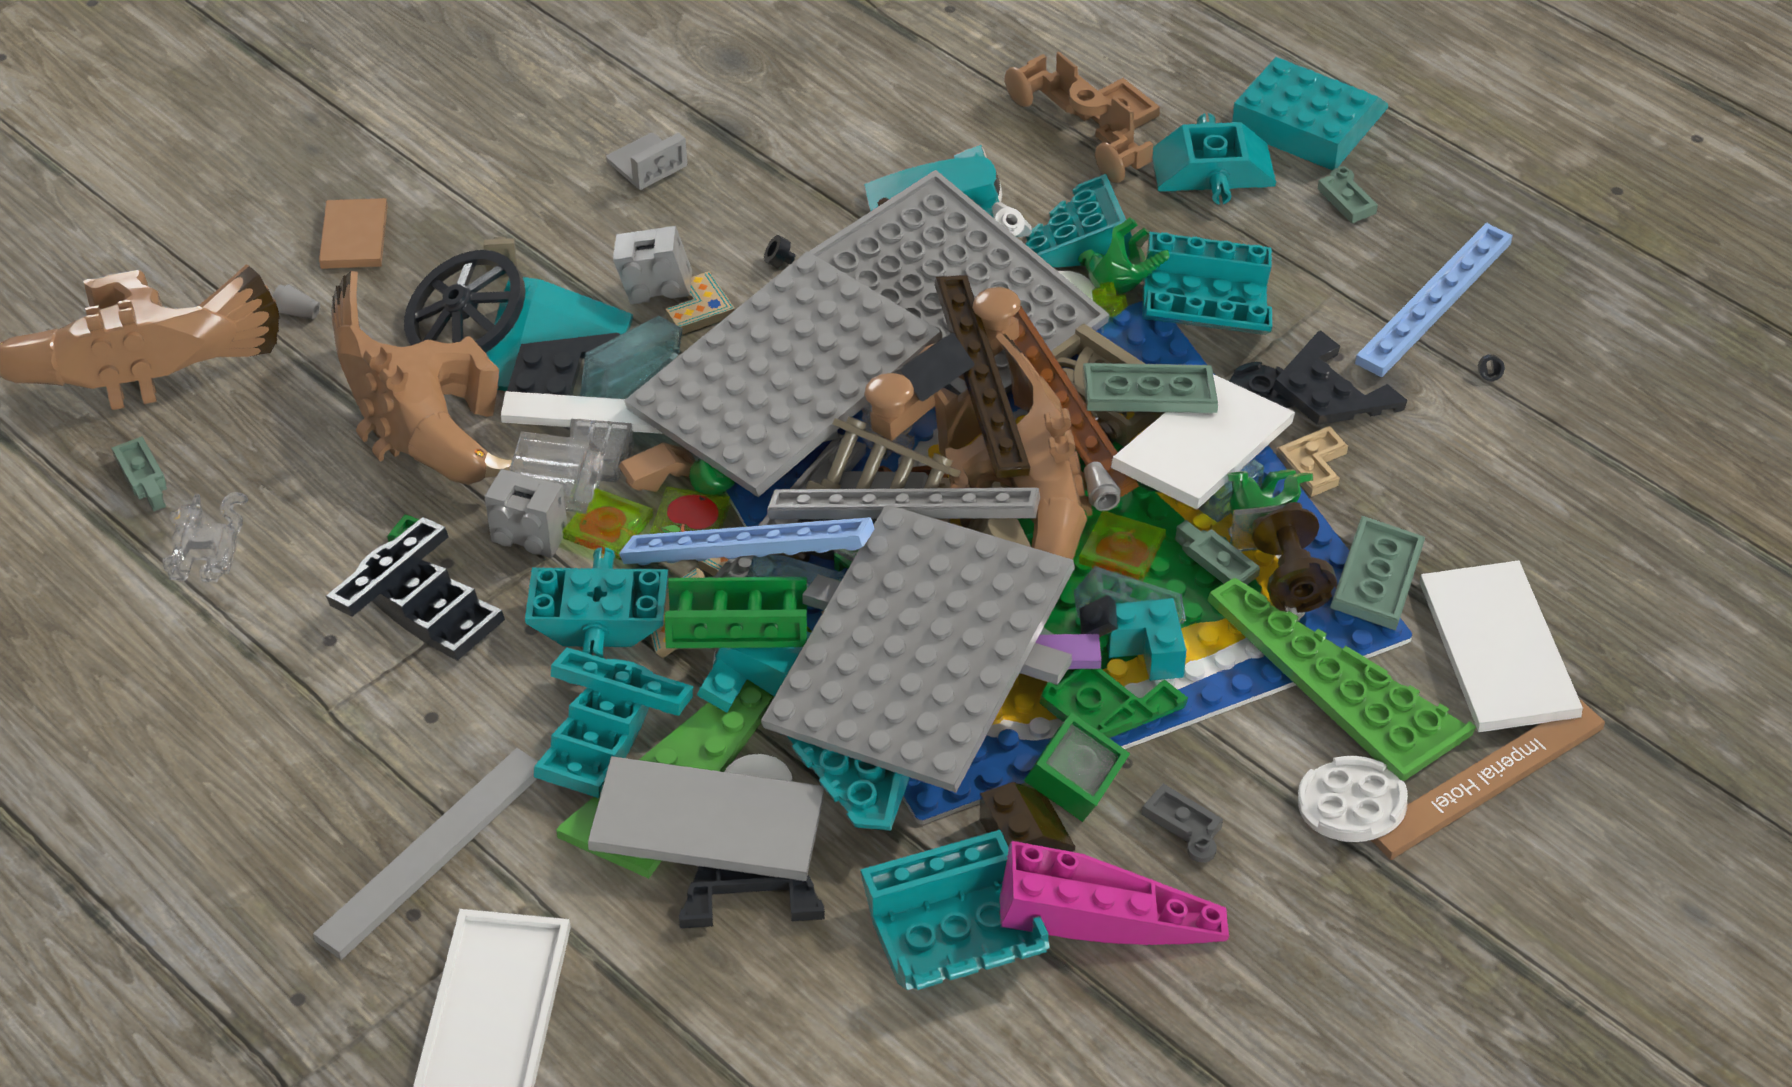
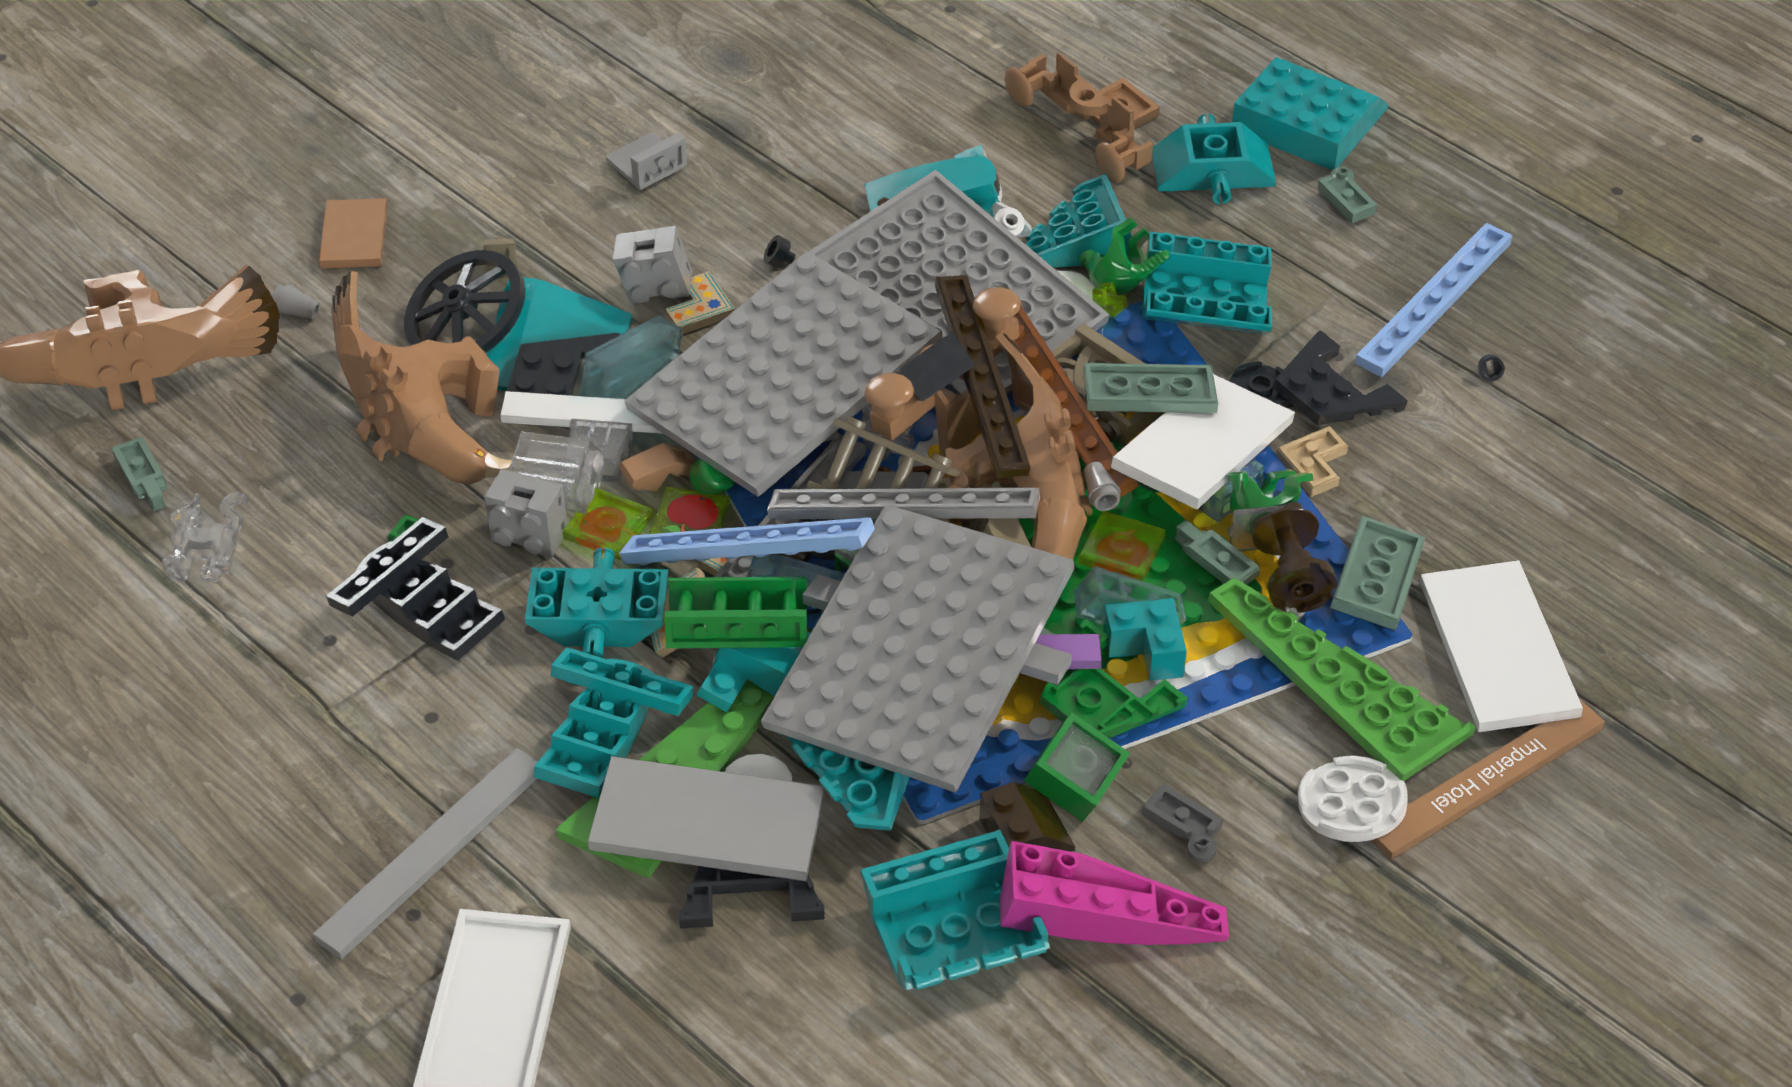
black plate [1079,595,1118,637] -> none

